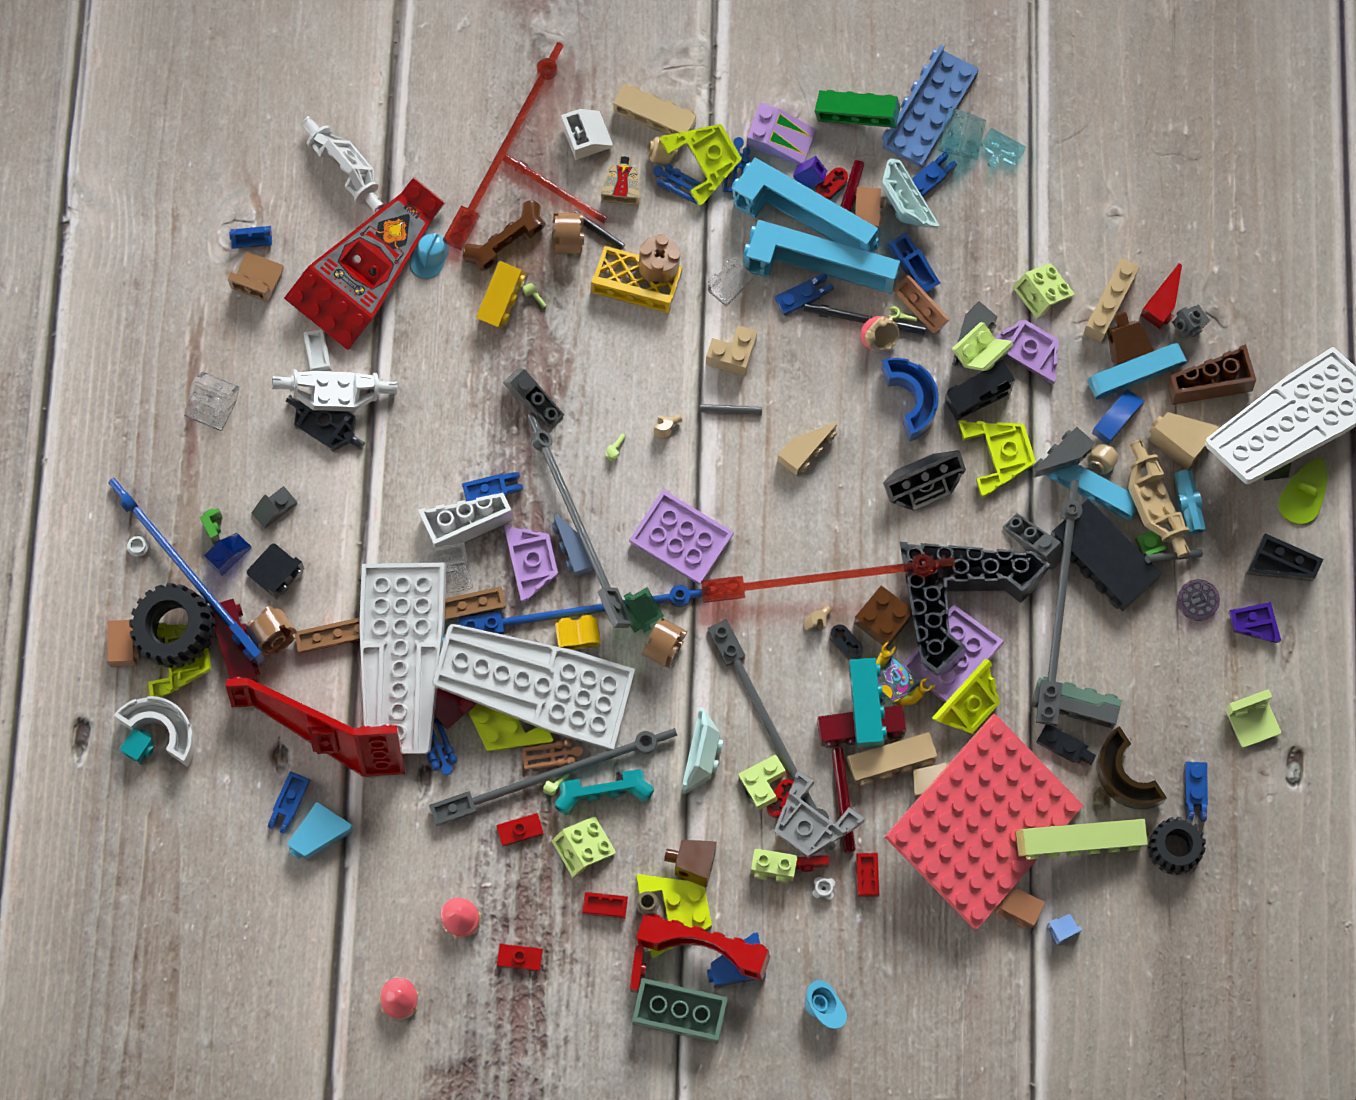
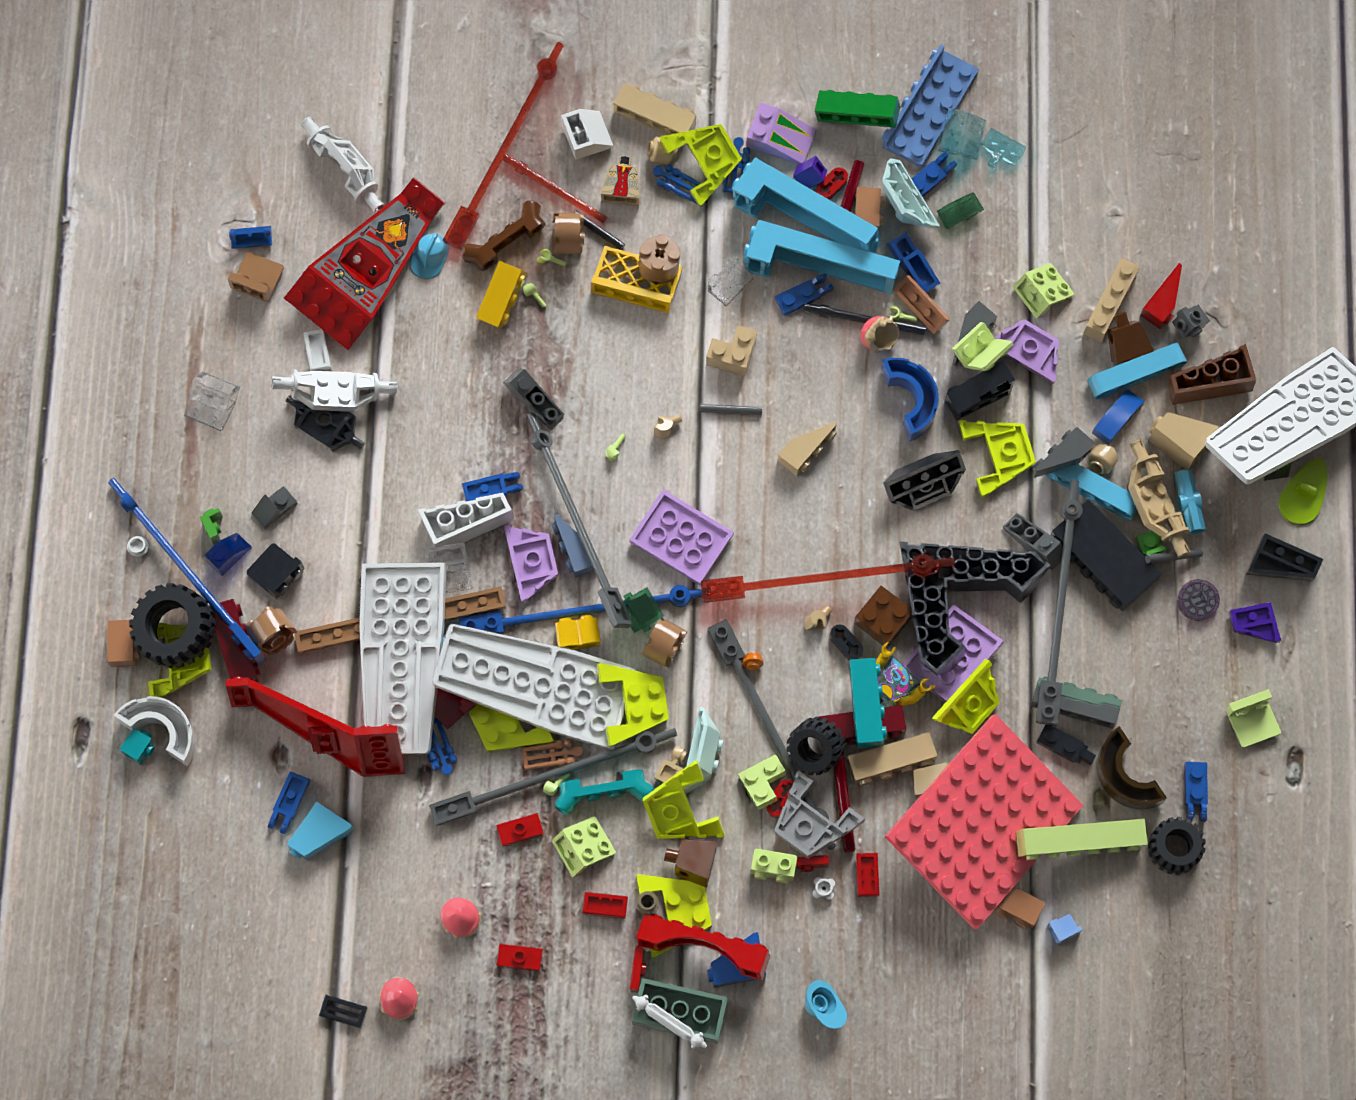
none -> black tile [319,994,368,1029]
none -> yellowish green hand [537,249,567,267]
none -> neon yellow wing [597,663,669,747]
none -> white wheel [632,995,707,1049]
none -> neon yellow wing [643,760,725,839]
none -> tan plate [654,747,688,783]
none -> orange plate [743,652,764,671]
none -> black tyre [786,717,846,776]
none -> clear green slope [937,192,984,229]

